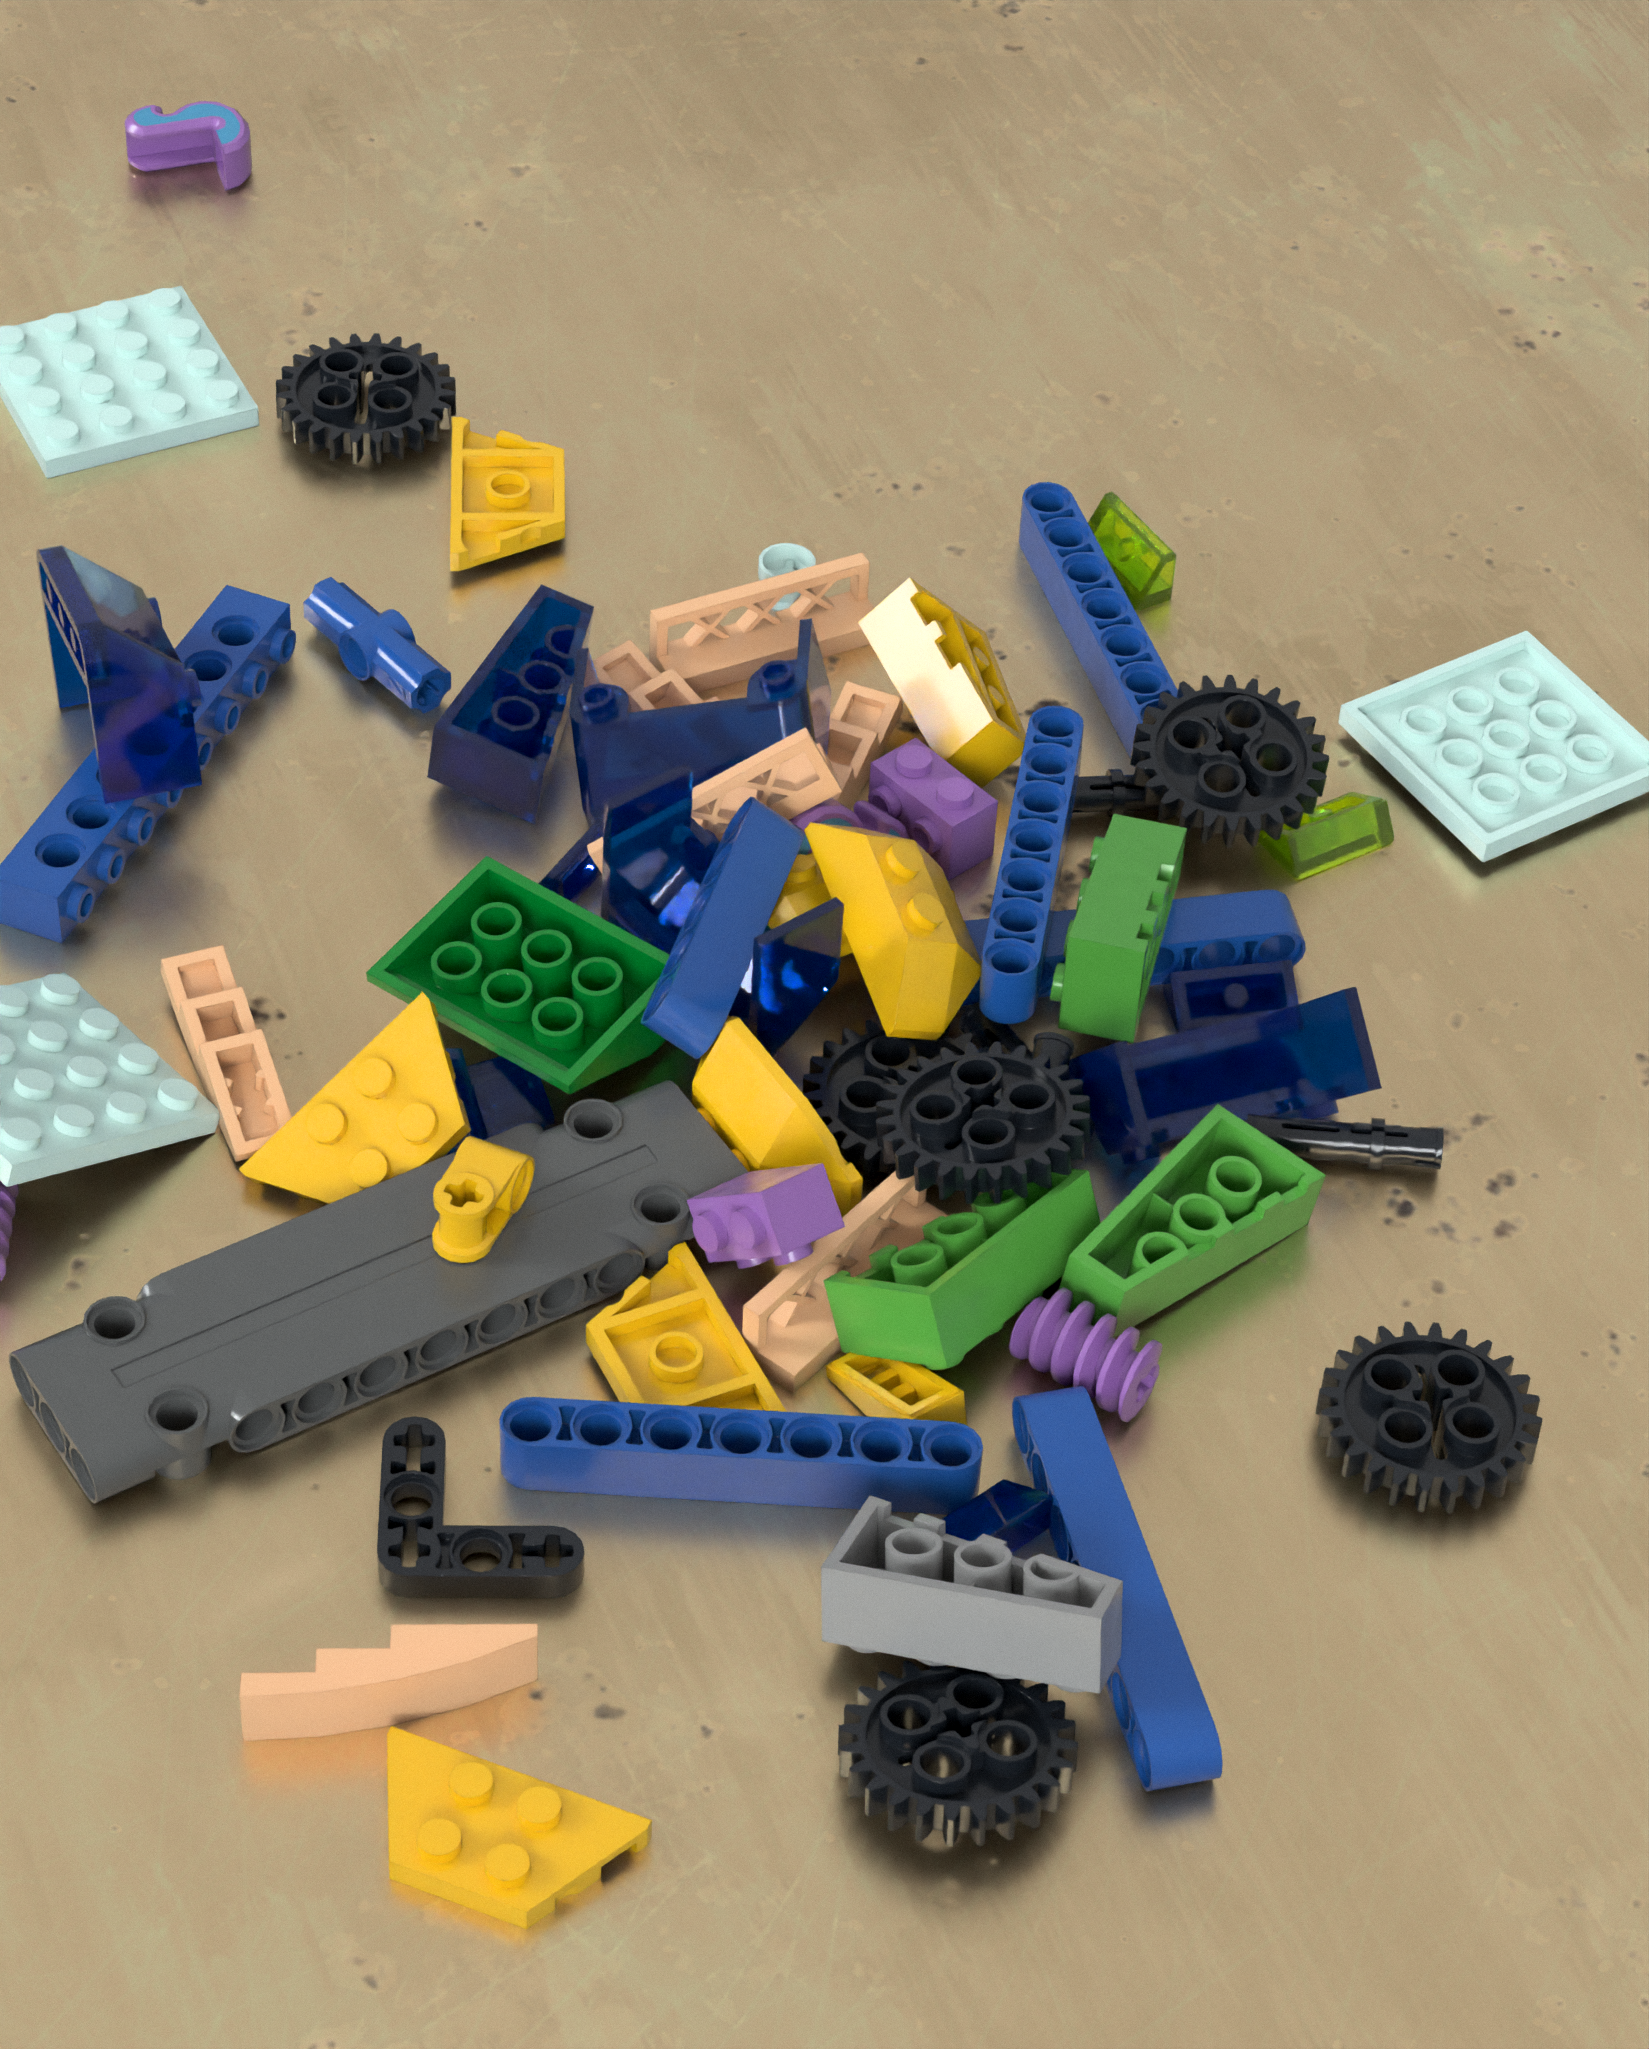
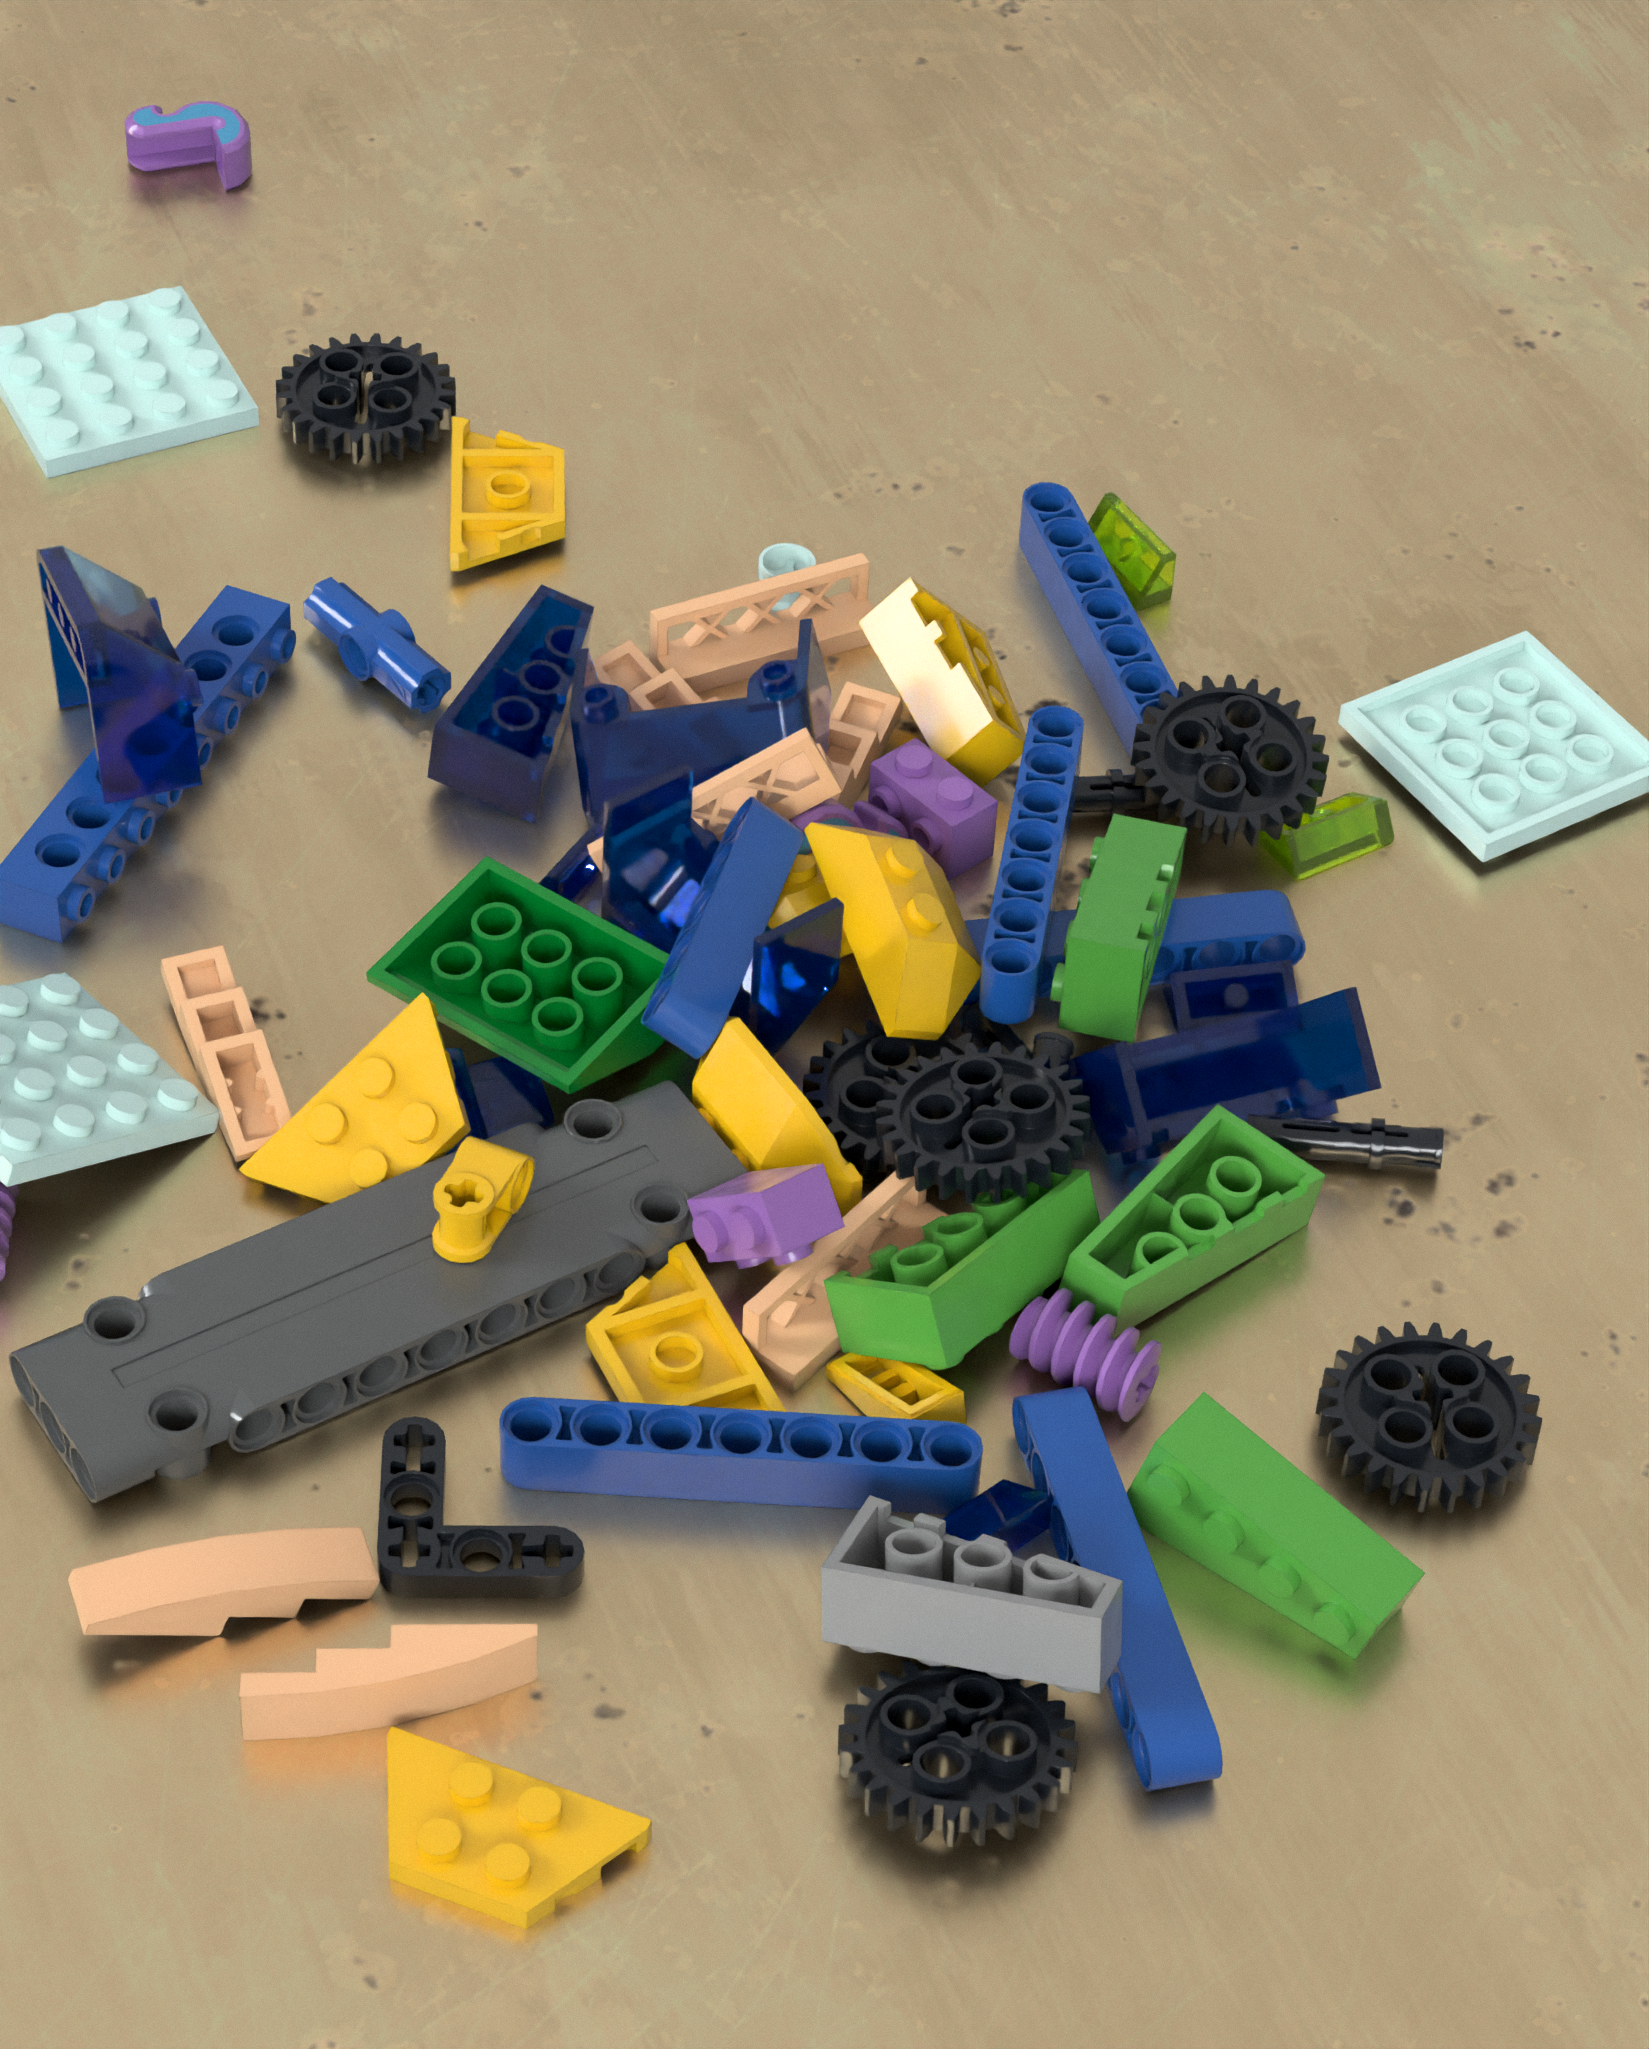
none -> light nougat slope [68,1527,380,1636]
none -> bright green wedge [1127,1392,1425,1659]

